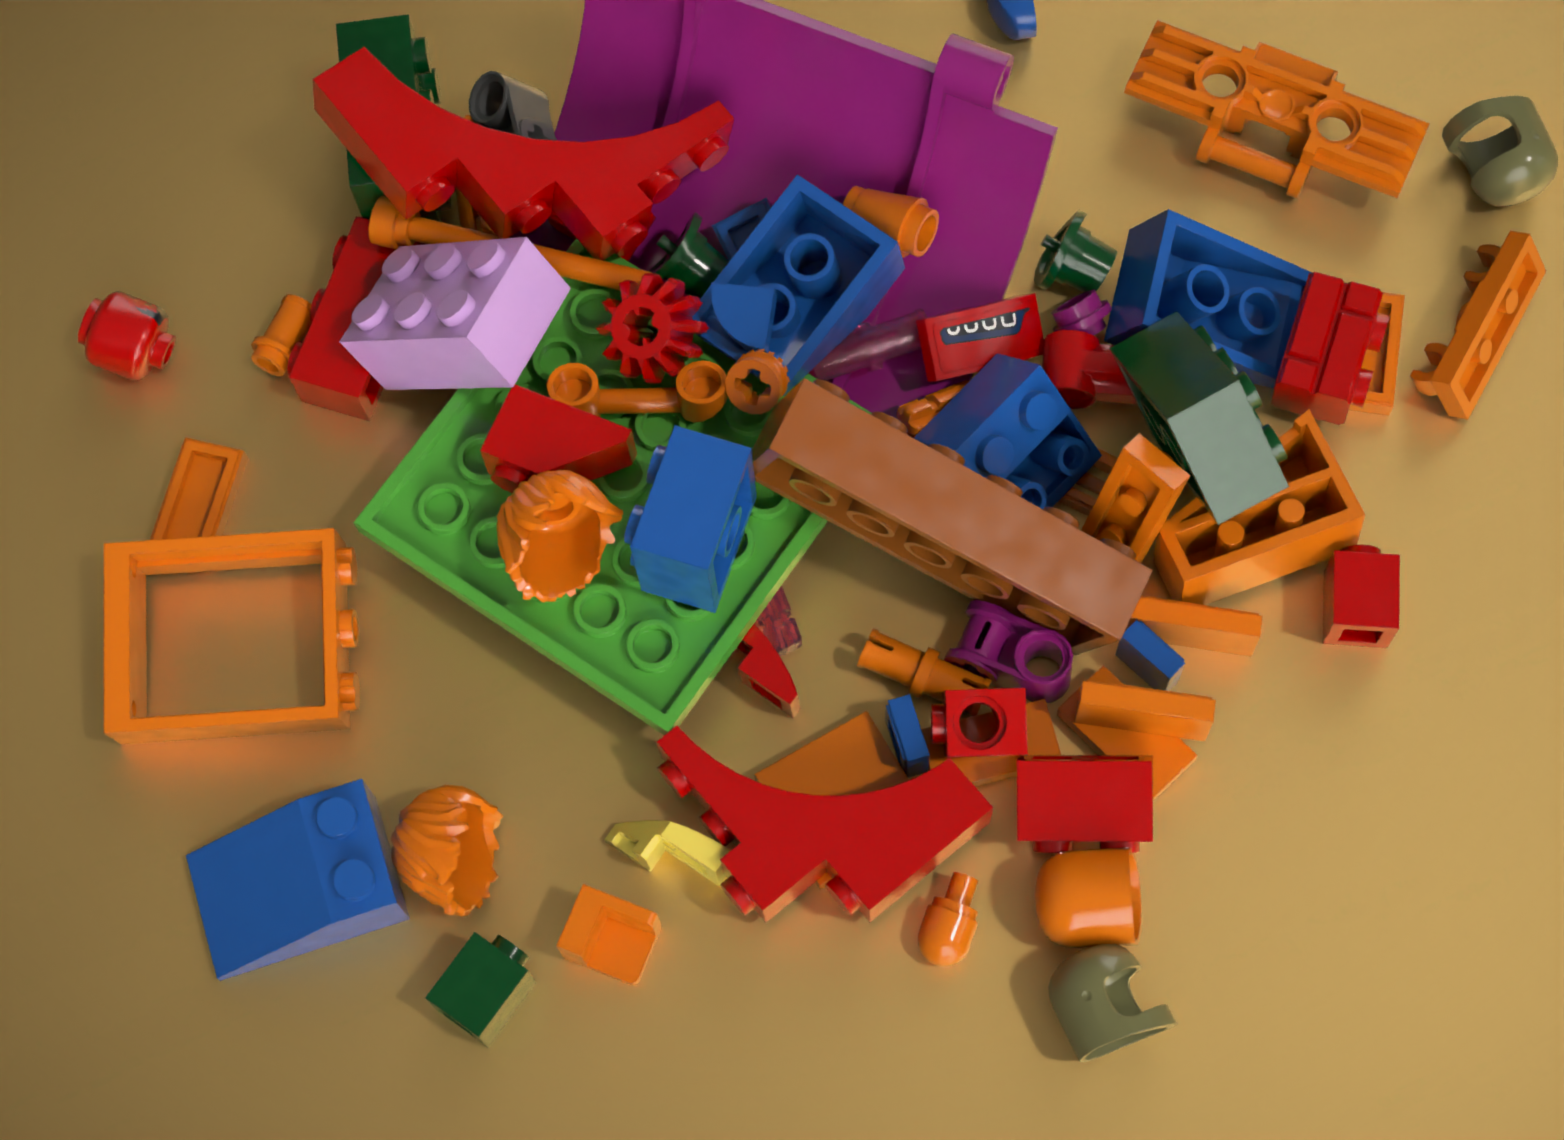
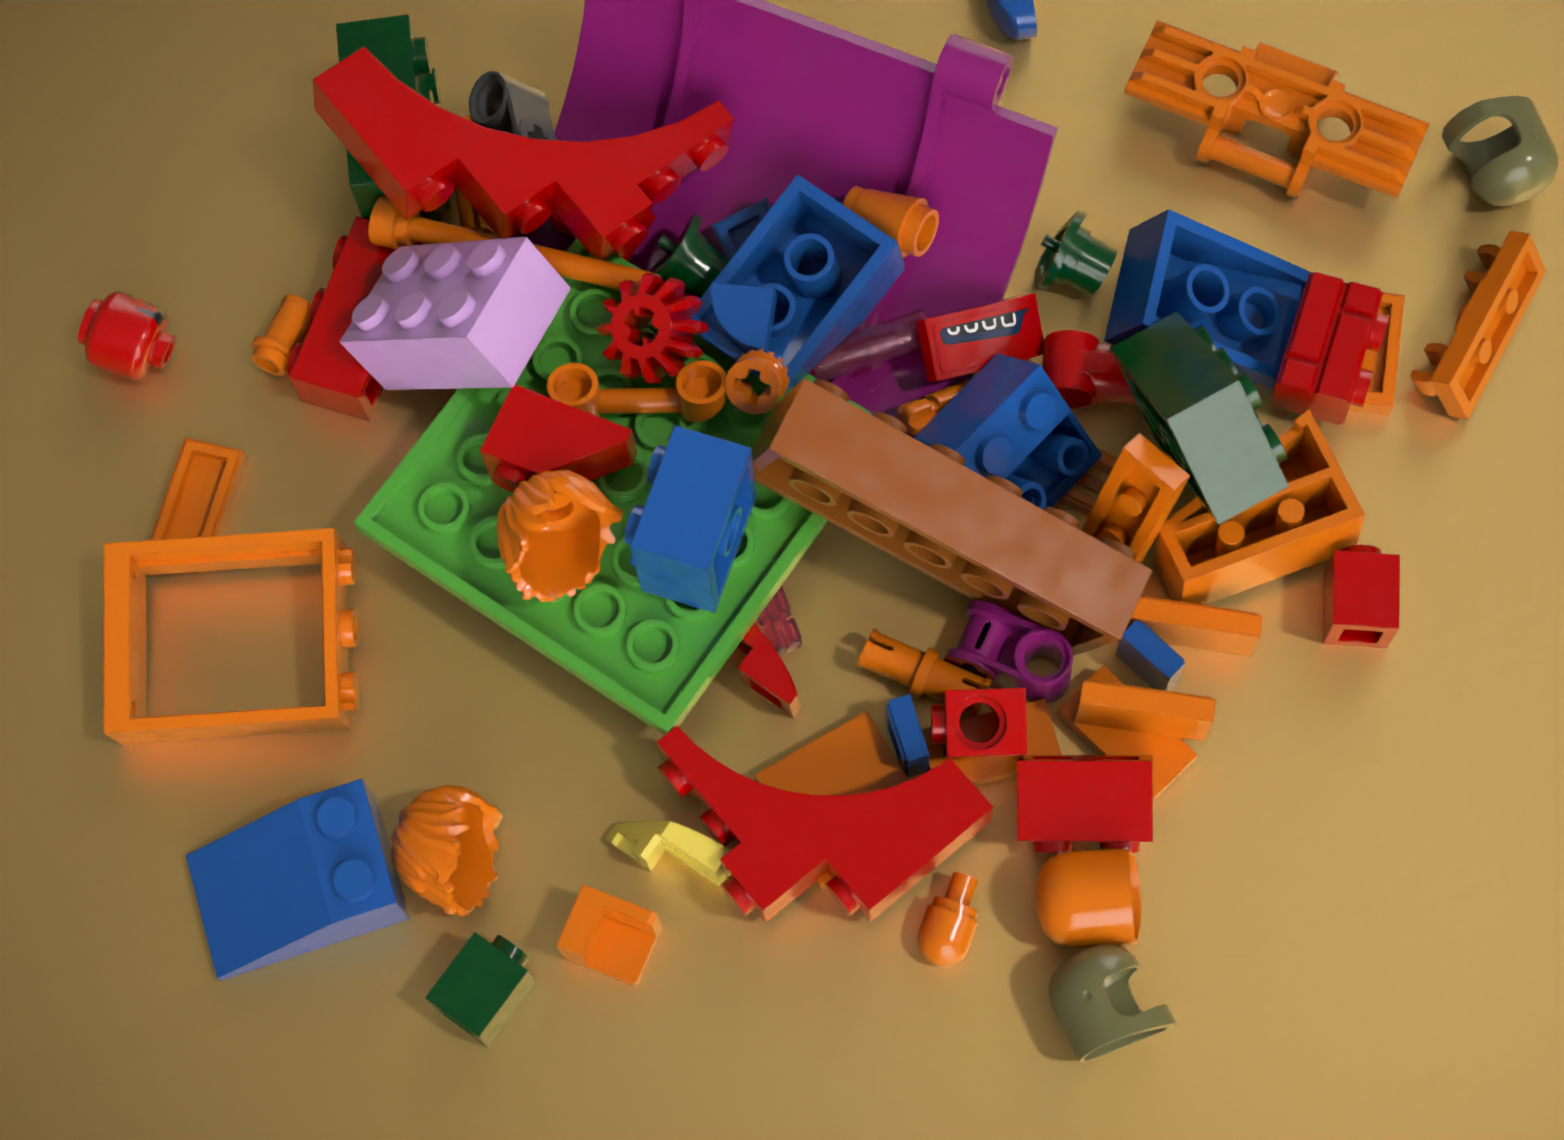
magenta plate [1051,289,1112,335] -> none

